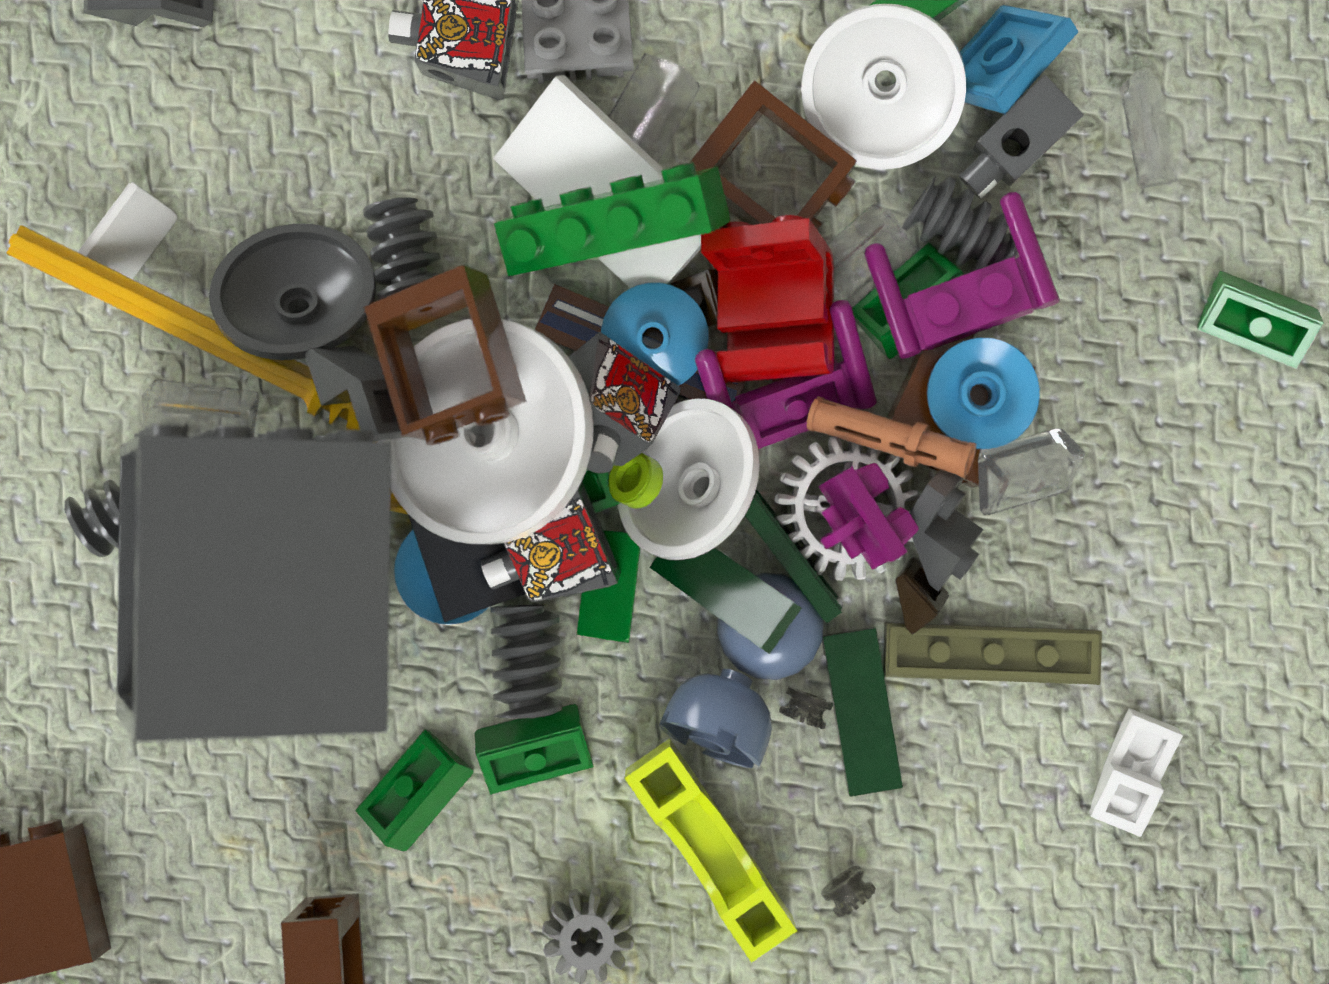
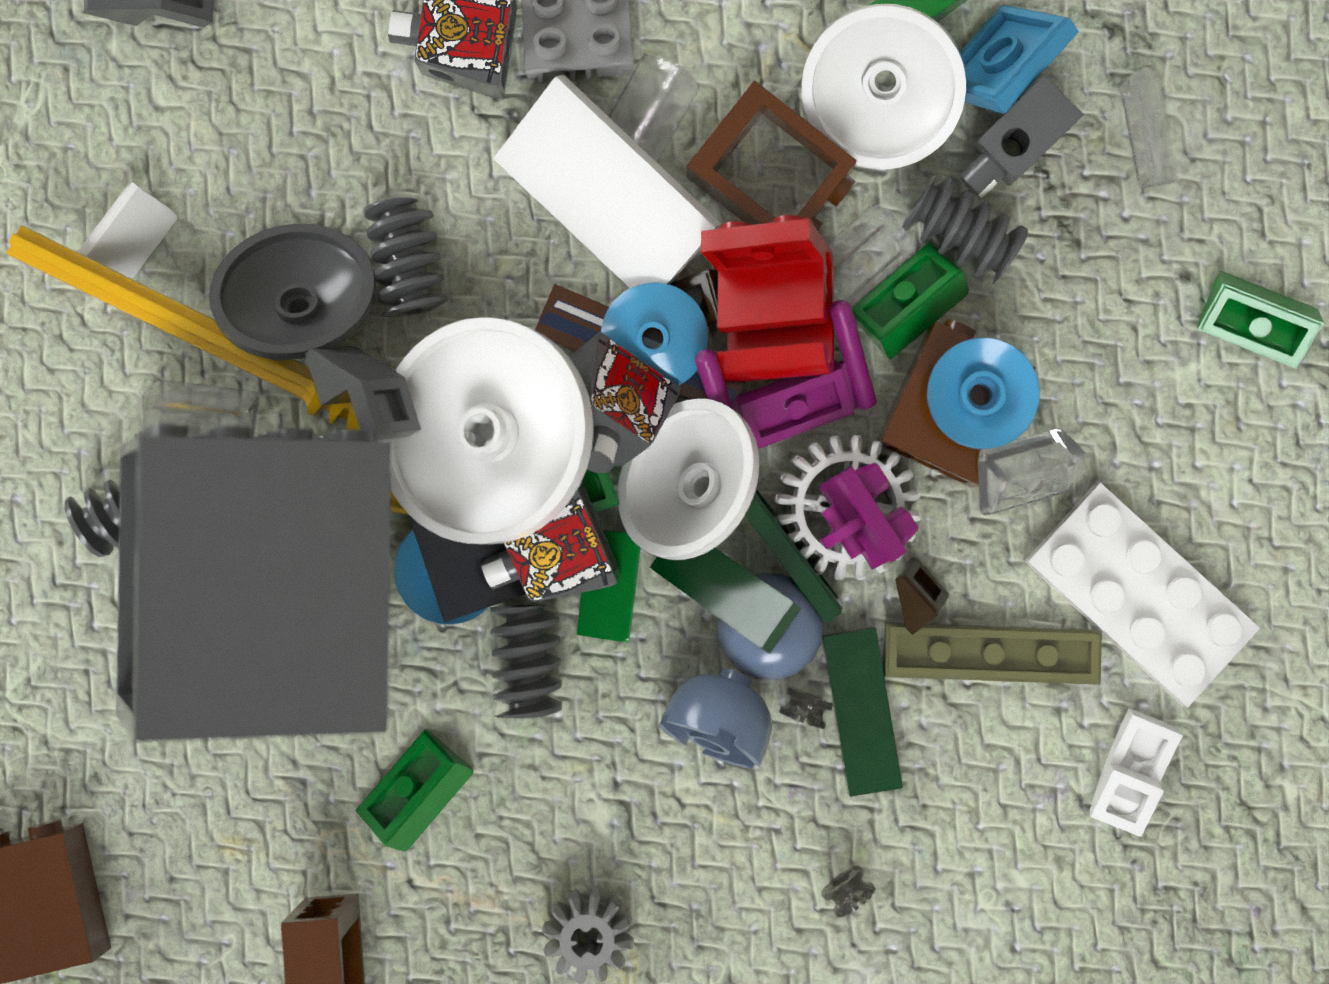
reddish brown window [364,264,527,445] -> none
green slope [474,704,594,795] -> none
green brick [494,162,731,277] -> none
lime tile [608,453,663,509] -> none
neon yellow arch [624,738,797,963] -> none
nougat pin [807,396,976,478] -> none
magenta plate [864,192,1060,359] -> none
dark grey slope [910,469,984,592] -> none
none -> white piece [1024,483,1260,708]

